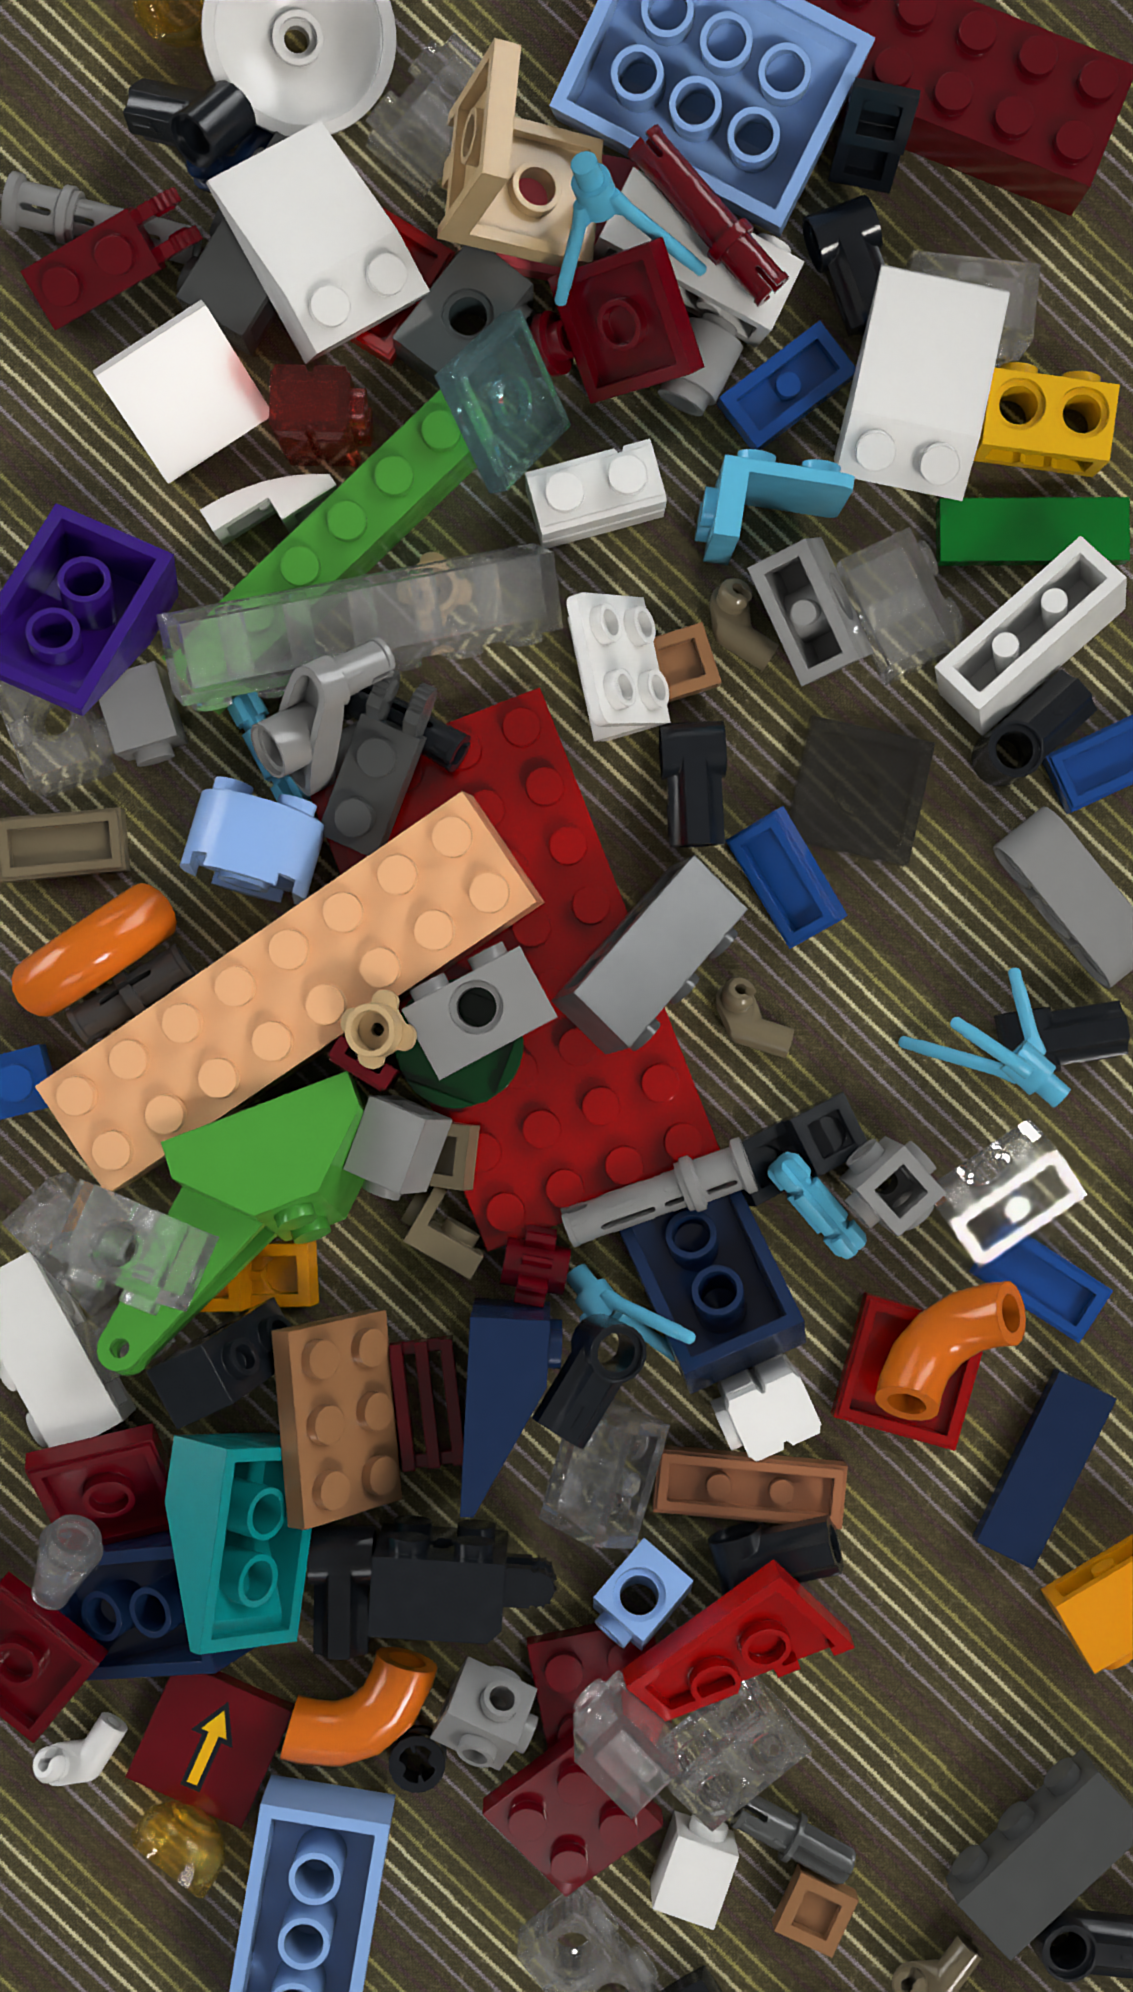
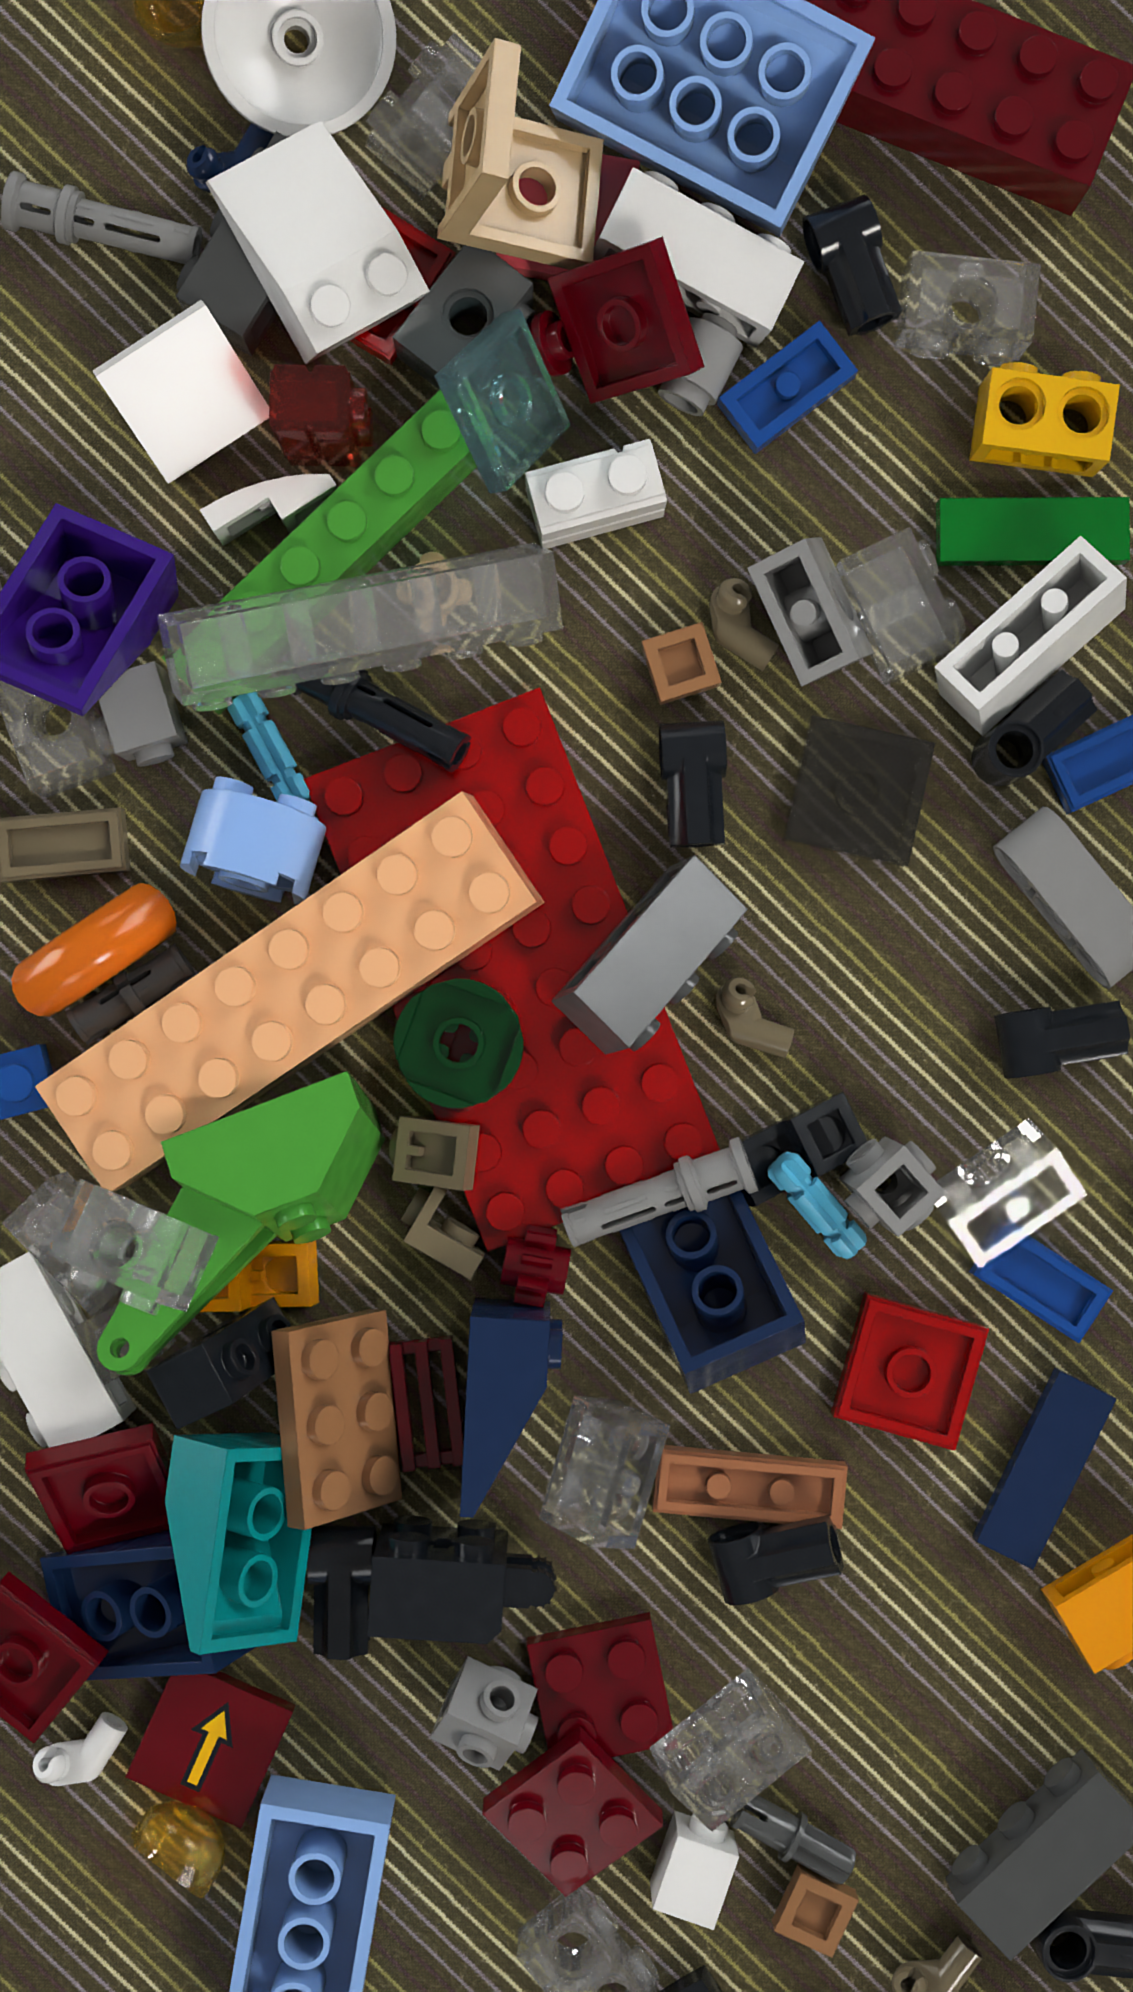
dark red hinge [20,187,203,331] -> none
clear cone [31,1514,103,1610] -> none
black piece [123,78,256,168] -> none
light grey connector [251,637,395,796] -> none
orange cylinder [280,1647,438,1768] -> none
dark grey hinge [321,669,438,856] -> none
dark red tile [328,1035,402,1091] -> none
tan plate [341,990,417,1069] -> none
light grey brick [343,1095,453,1200] -> none
black bush [389,1725,447,1793] -> none
light grey brick [401,941,558,1080] -> none
black piece [532,1314,646,1450] -> none
medium azure plant [554,151,707,306] -> none
medium azure plant [566,1264,696,1361] -> none
white bracket [567,592,671,742] -> none
clear brick [573,1670,680,1819] -> none
light blue brick [593,1538,693,1651] -> none
red wing [622,1559,855,1722] -> none
dark red pin [627,124,789,307] -> none
medium azure bracket [694,449,855,565] -> none
white brick [710,1354,822,1462] -> none
blue tile [725,806,848,949] -> none
black slope [828,77,921,194] -> none
white slope [834,264,1010,501] -> none
orange cylinder [875,1281,1026,1421] -> none
medium azure plant [898,968,1071,1108] -> none

